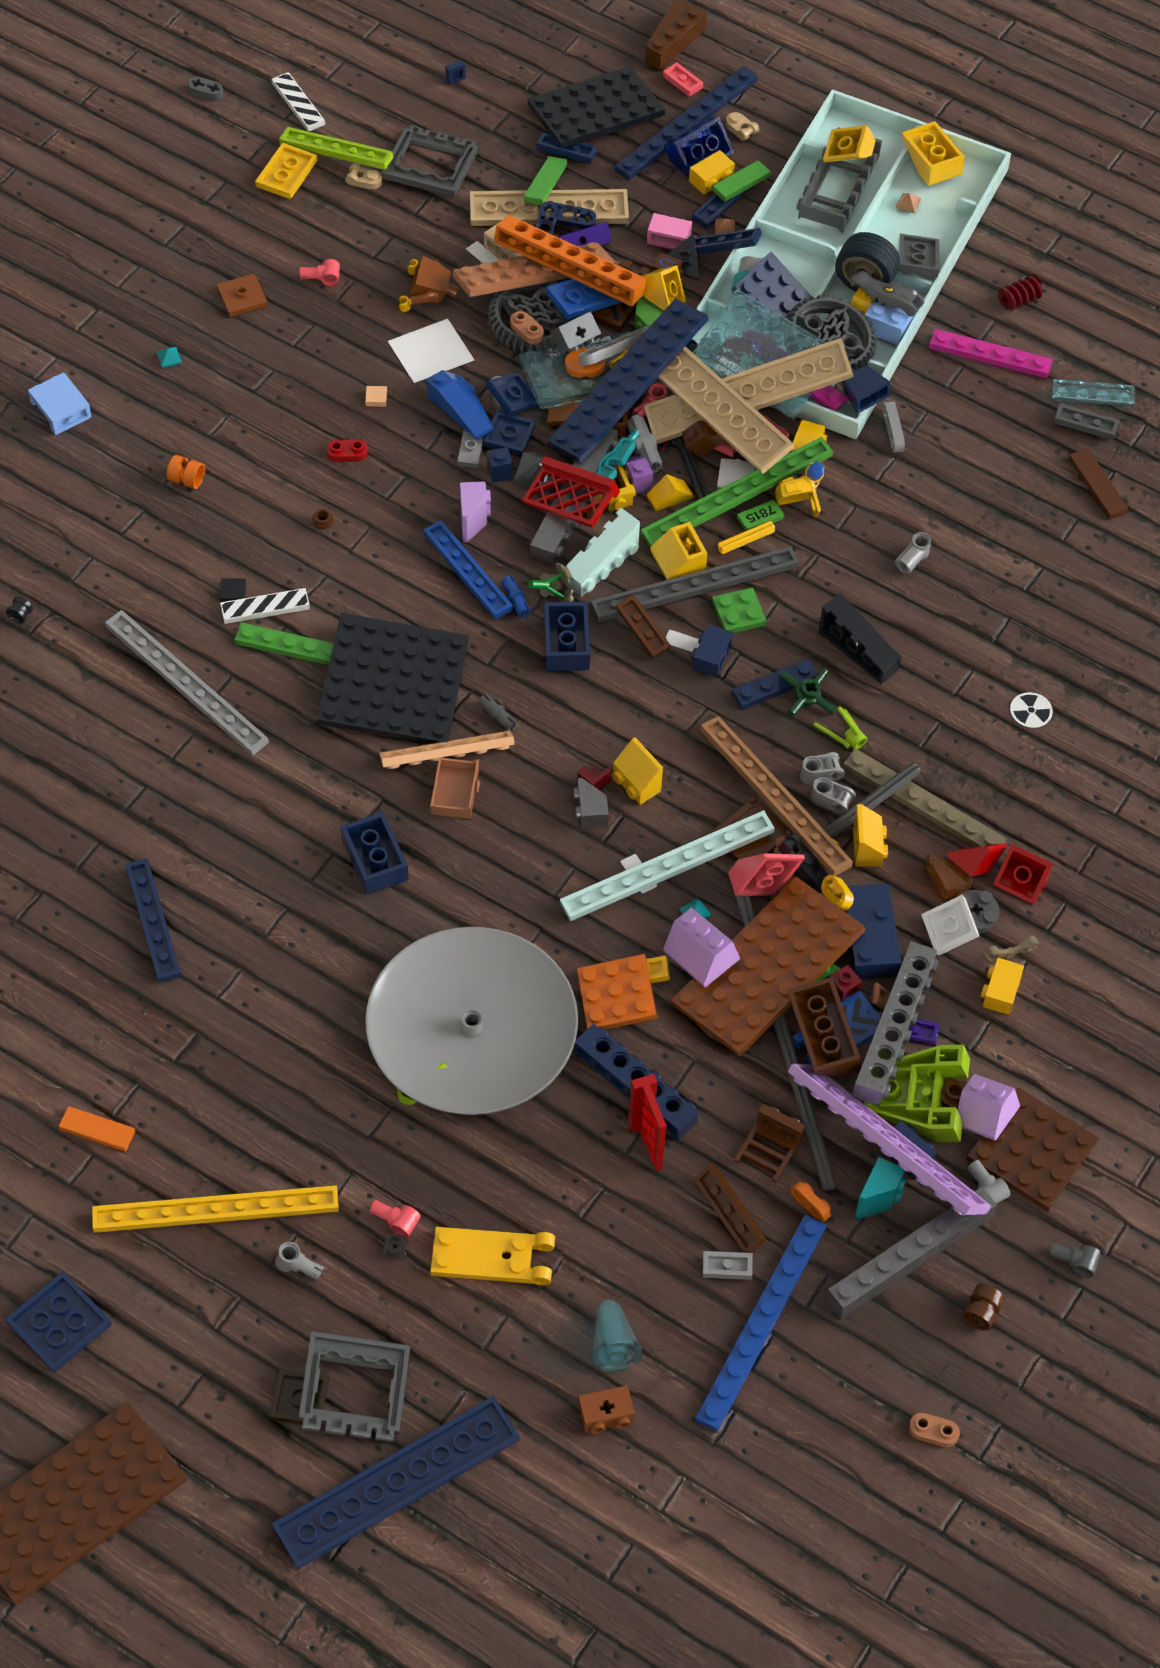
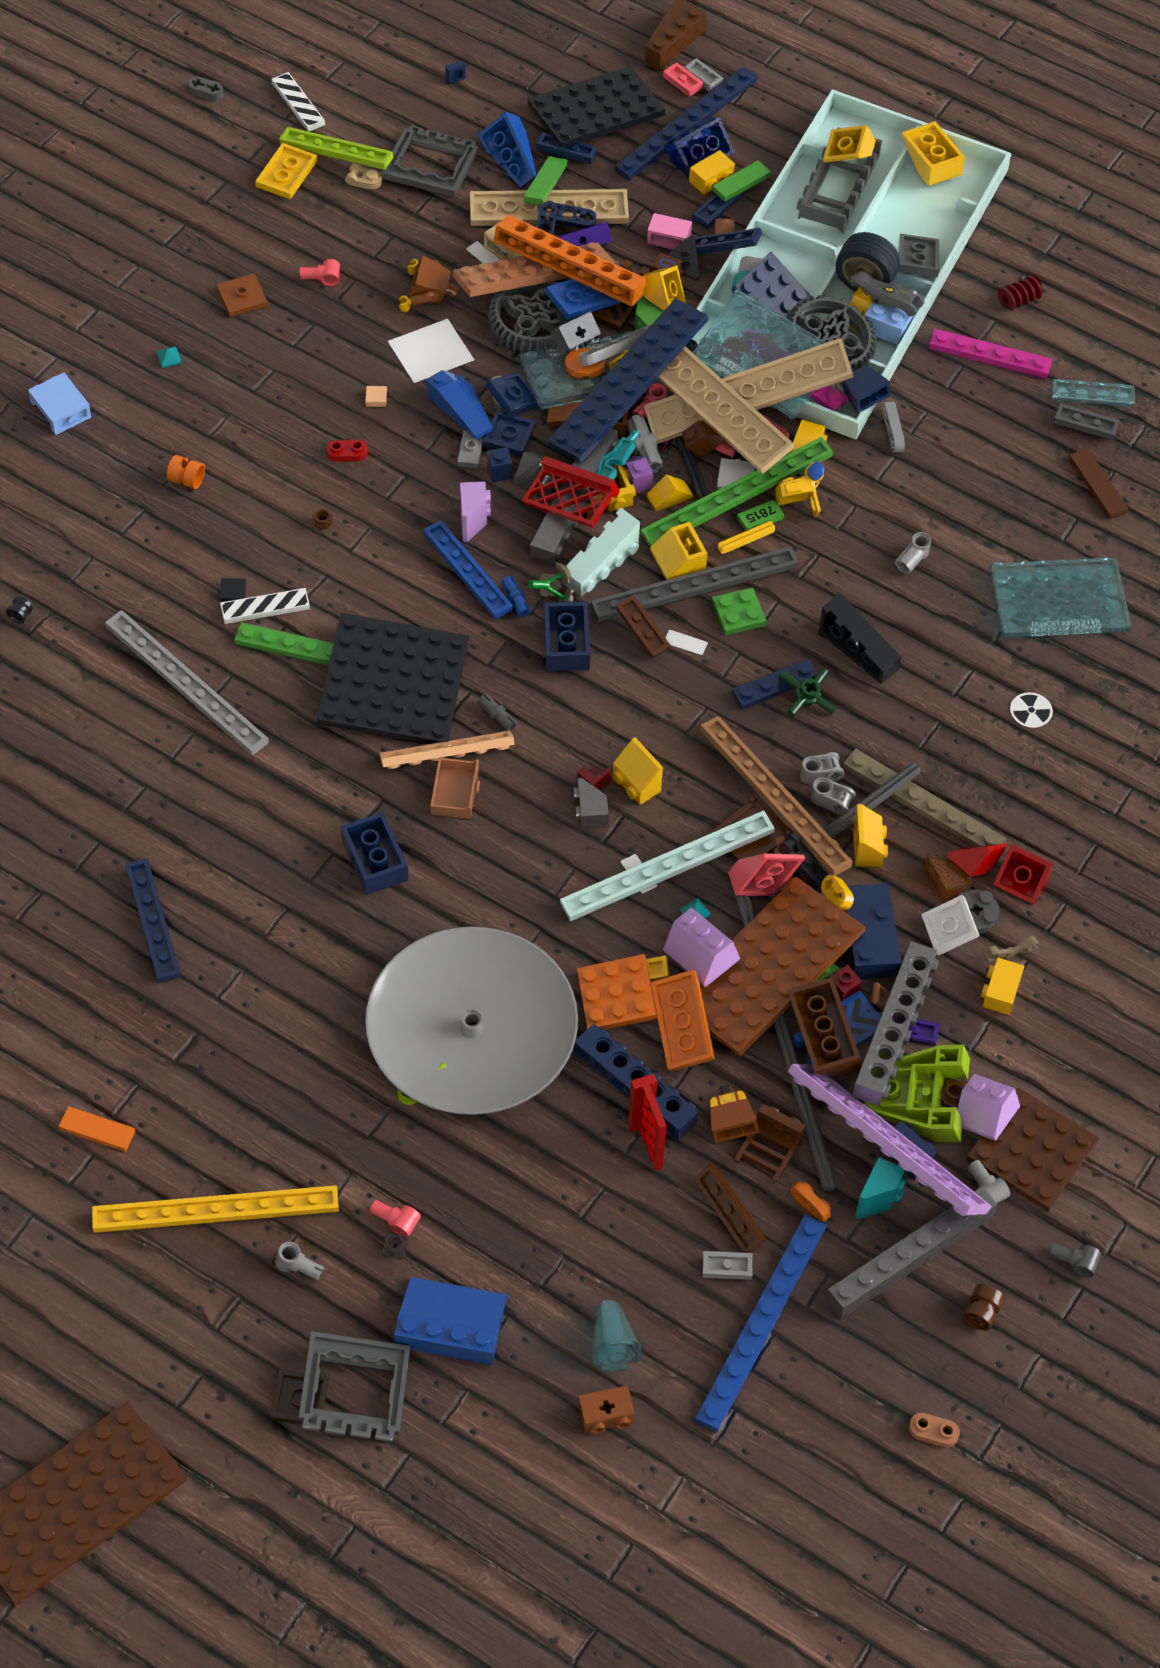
dark blue plate [5,1271,112,1373] -> none
dark blue plate [272,1396,520,1570] -> none
yellow hinge [431,1227,555,1285] -> none
nougat plate [510,311,544,344] -> none
dark blue brick [691,624,733,678] -> none
tan plate [726,112,759,141] -> none
lime plant [813,707,868,750] -> none
nougat slope [896,193,921,213] -> none
none -> blue slope [394,1277,508,1365]
none -> blue wedge [478,112,537,188]
none -> orange plate [650,969,715,1072]
none -> light grey plate [684,58,724,92]
none -> dark orange torso [710,1085,760,1143]
none -> clear light blue plate [990,557,1131,638]

